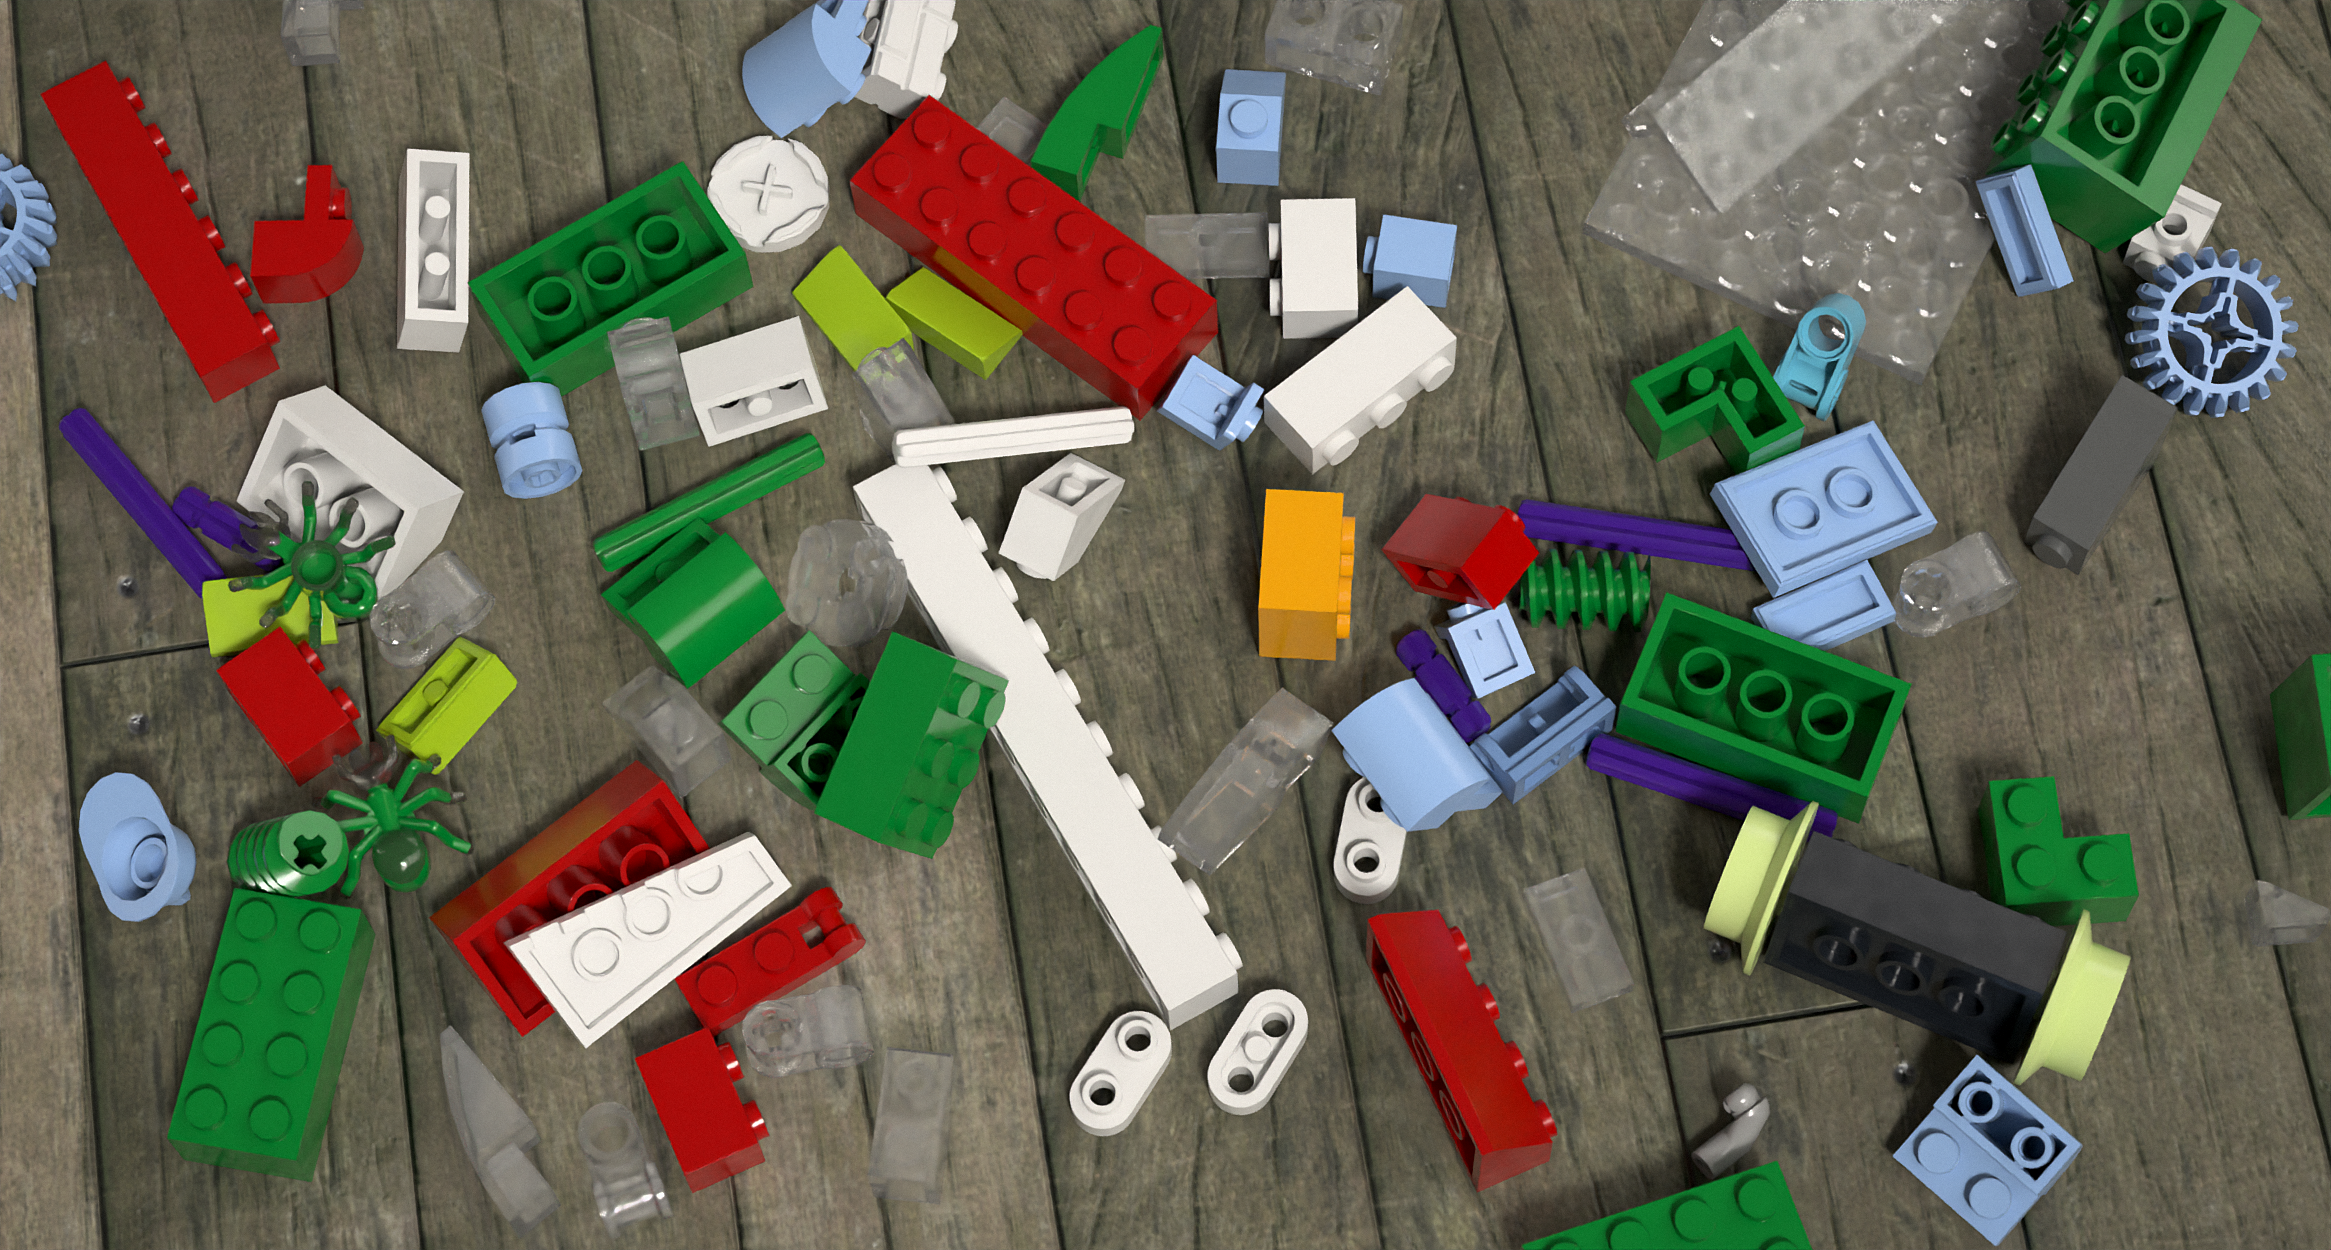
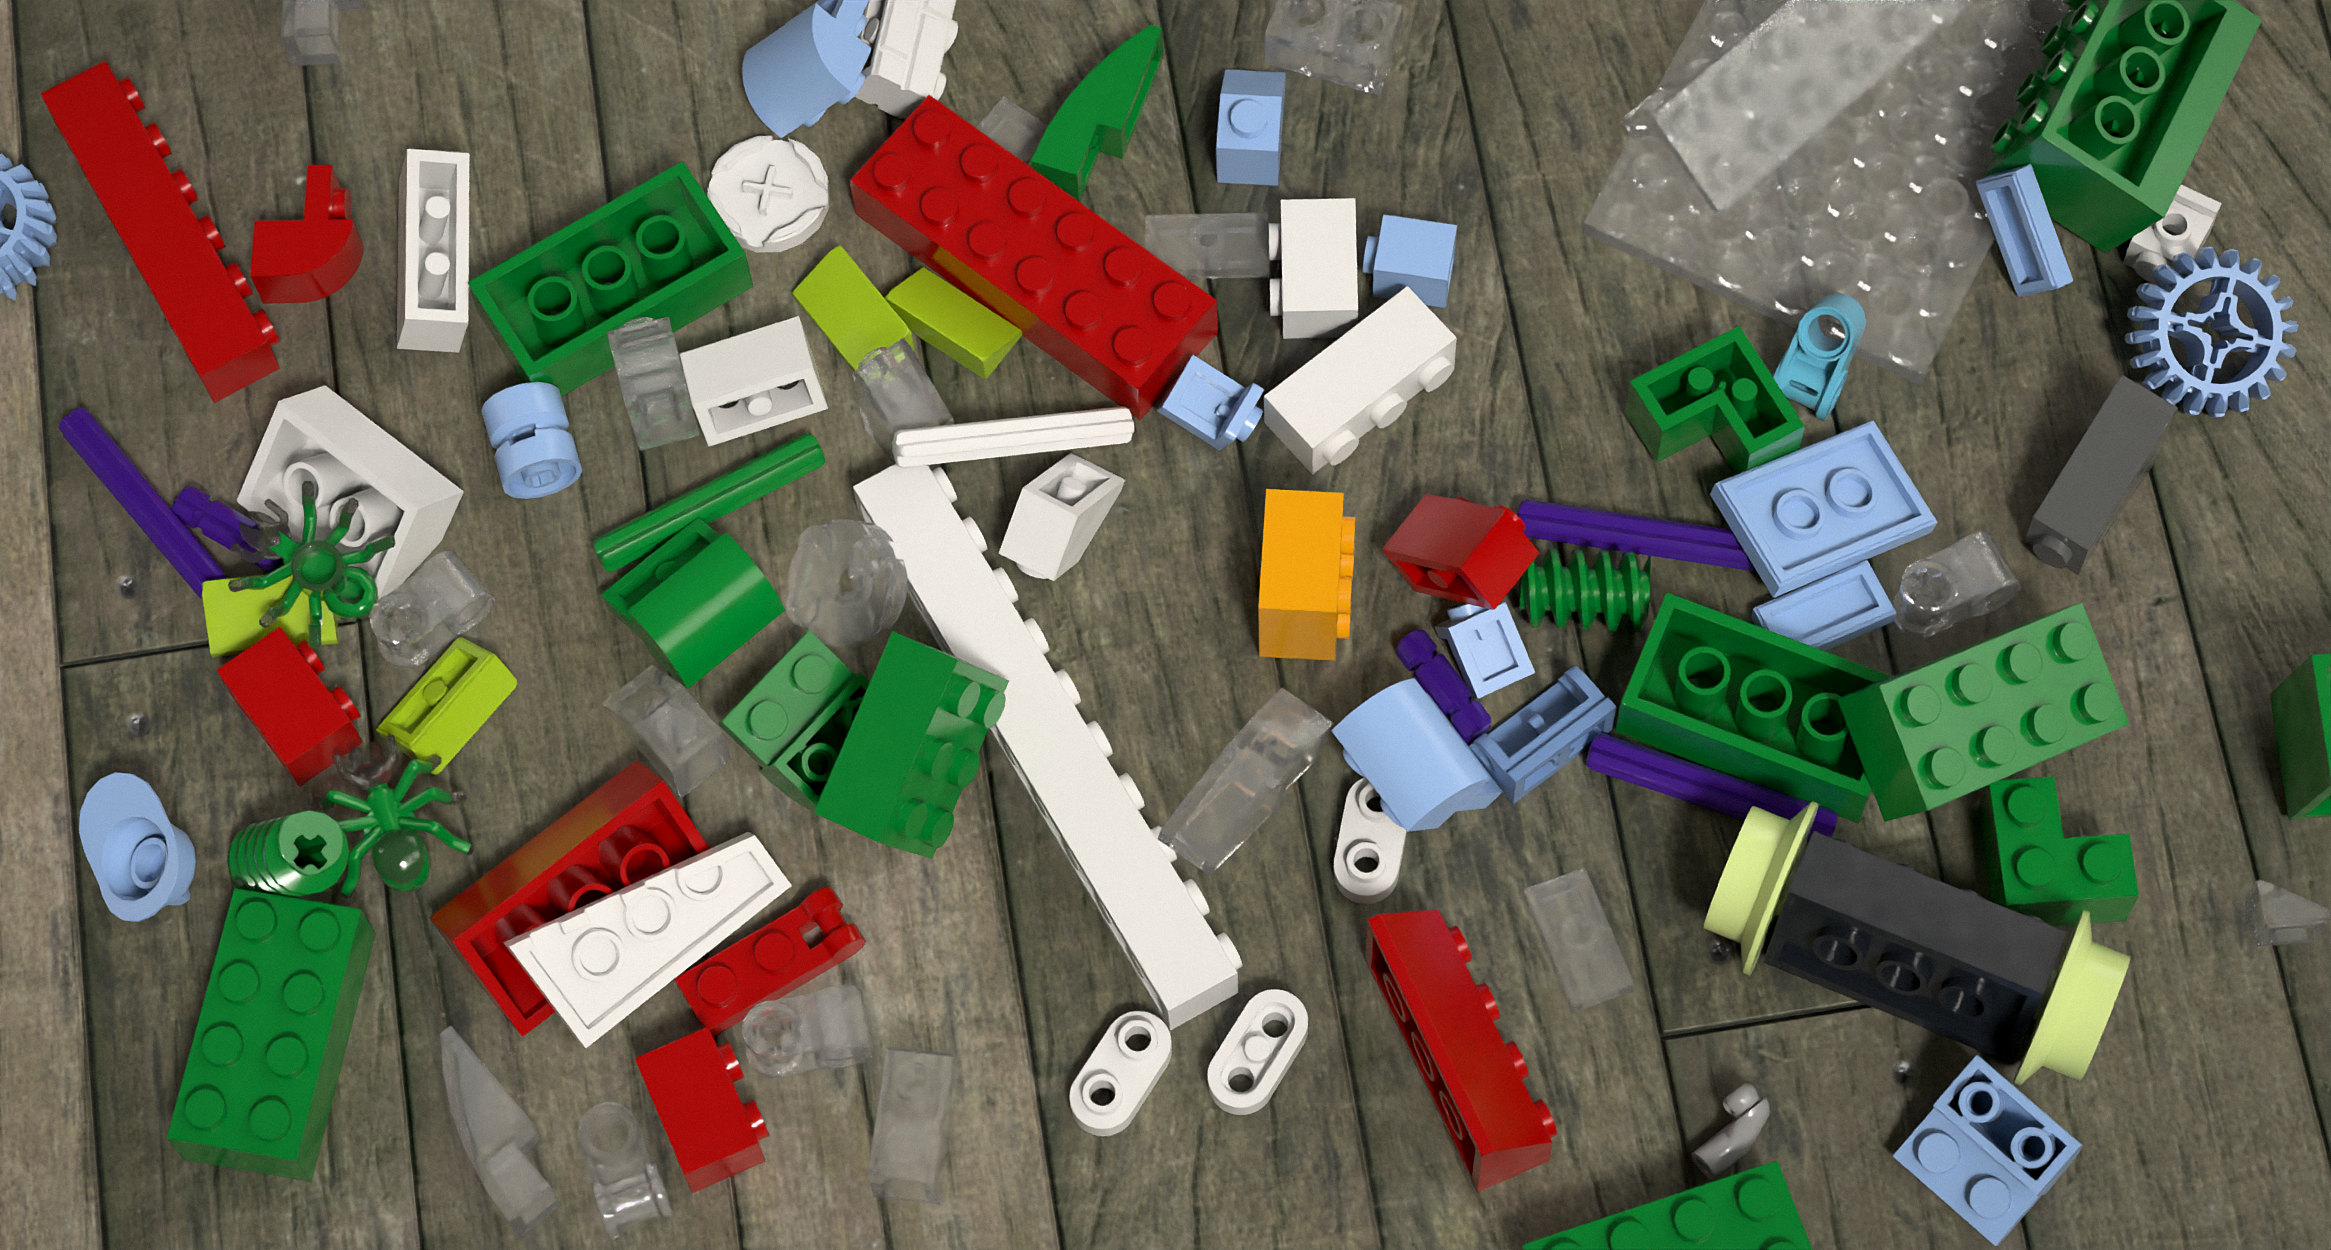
none -> green brick [1837,602,2129,822]

